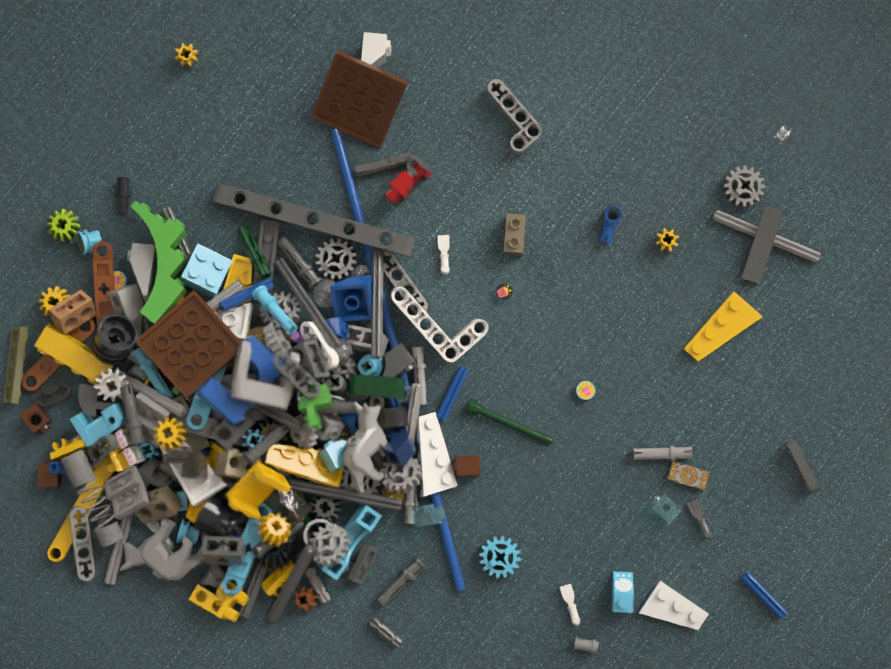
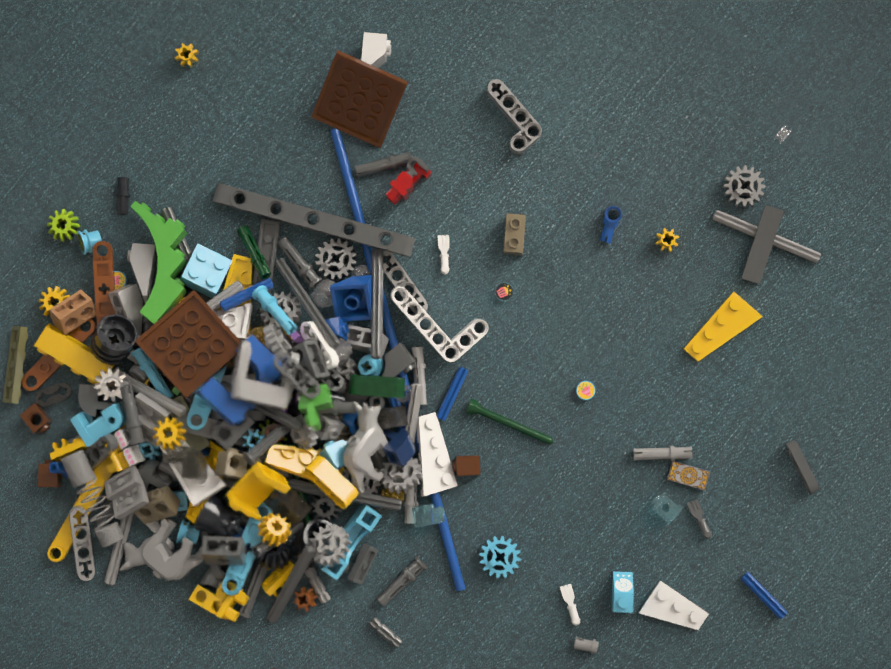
none -> yellow beam [304,455,359,509]

